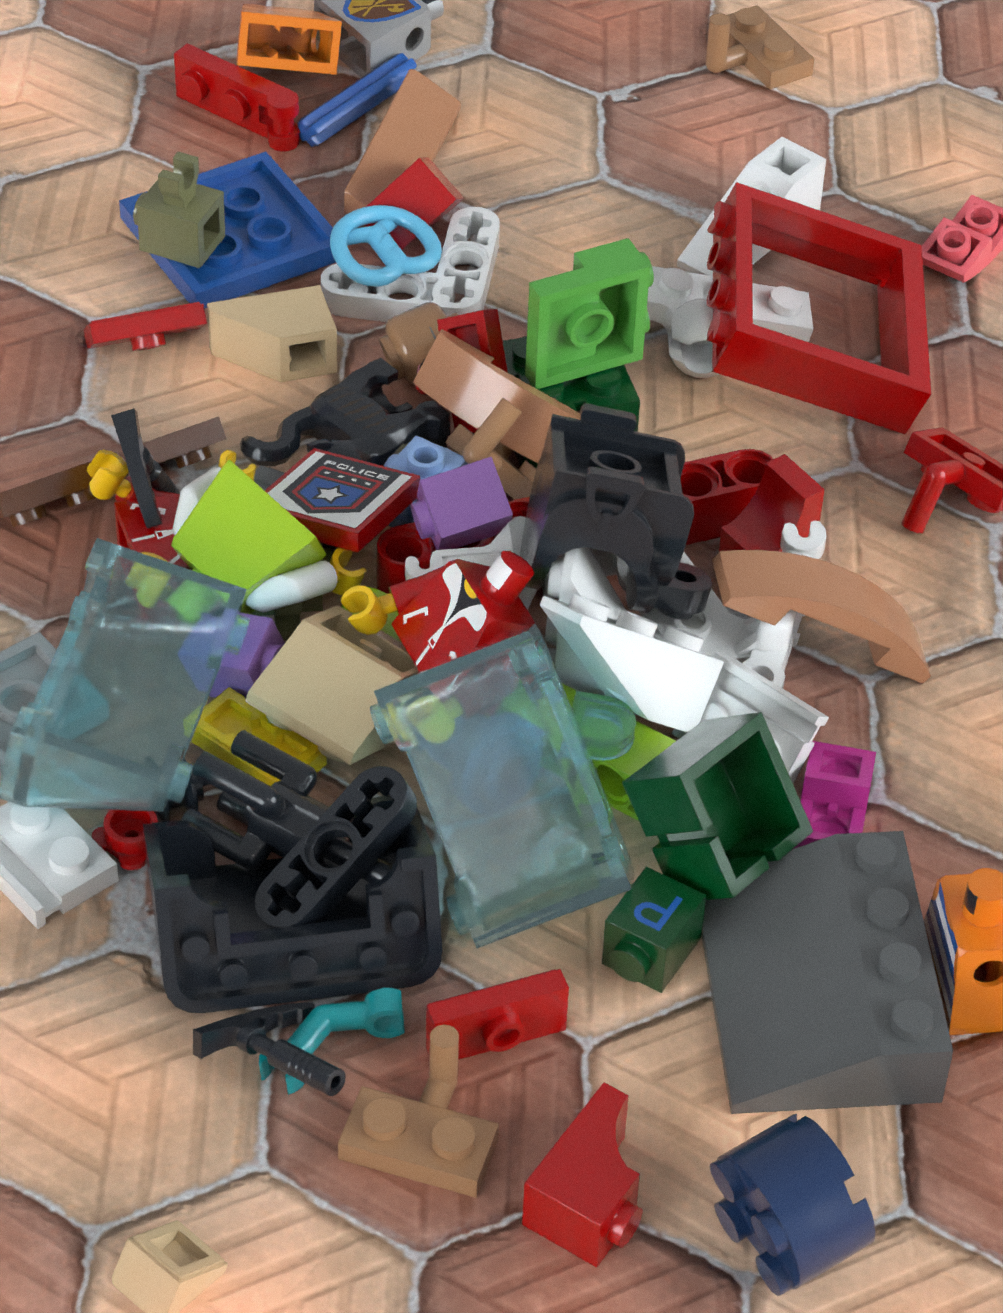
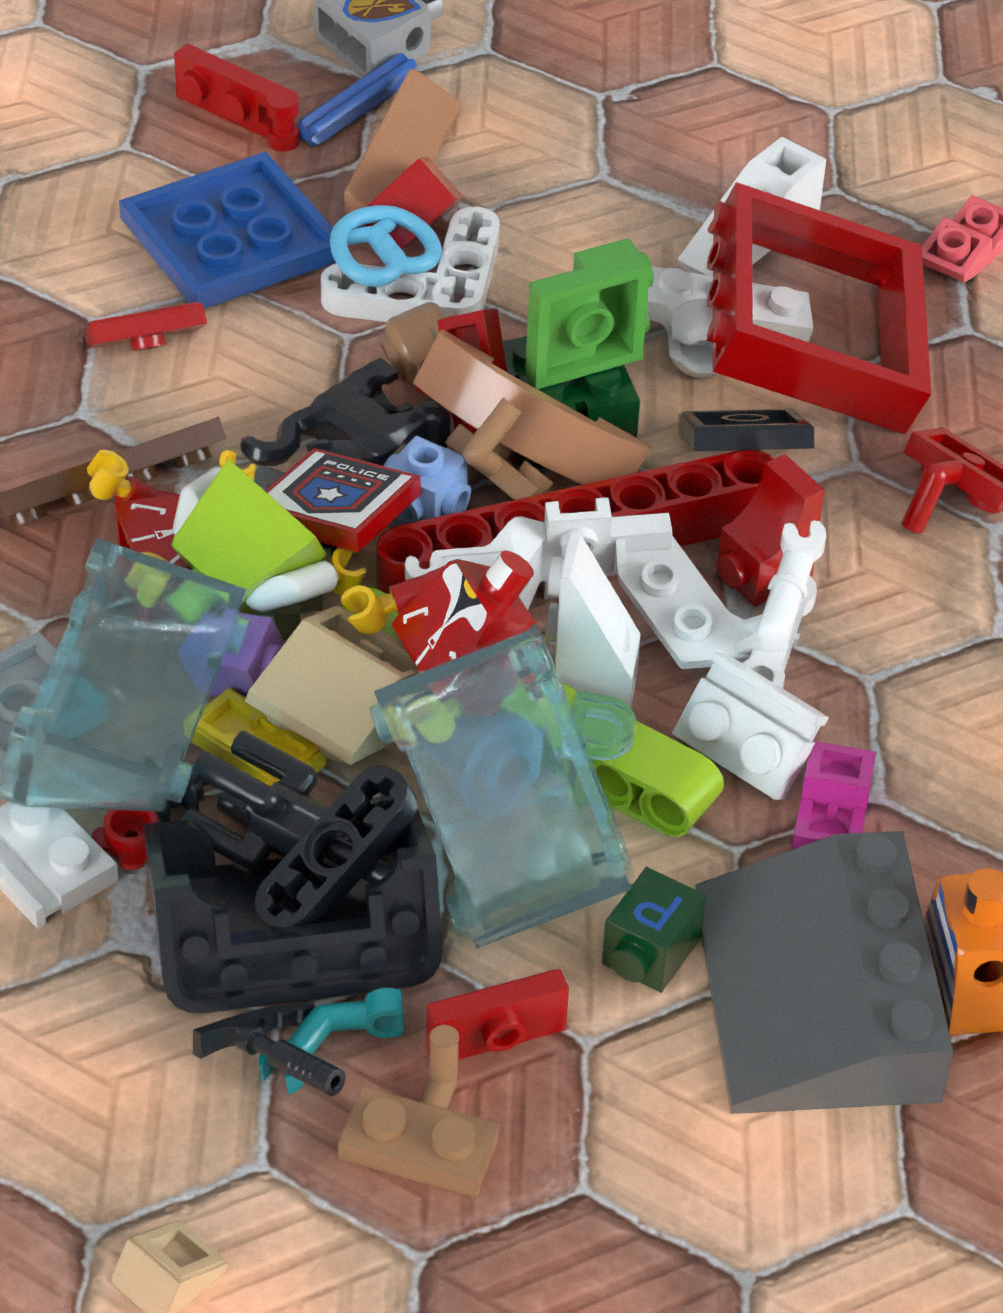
black piece [111,408,180,528] -> none
olive brick [133,151,225,268] -> none
tan slope [207,285,337,382] -> none
orange torso [236,4,342,75] -> none
medium lavender brick [410,457,513,550] -> none
black animal [520,404,712,620] -> none
red arch [522,1082,643,1268] -> none
white slope [540,593,724,732] -> none
dark green piece [622,712,814,900] -> none
medium nougat plate [706,5,814,90] -> none
dark blue brick [710,1114,875,1296] -> none
nougat slope [712,550,931,684] -> none
none -> black tile [679,408,814,451]

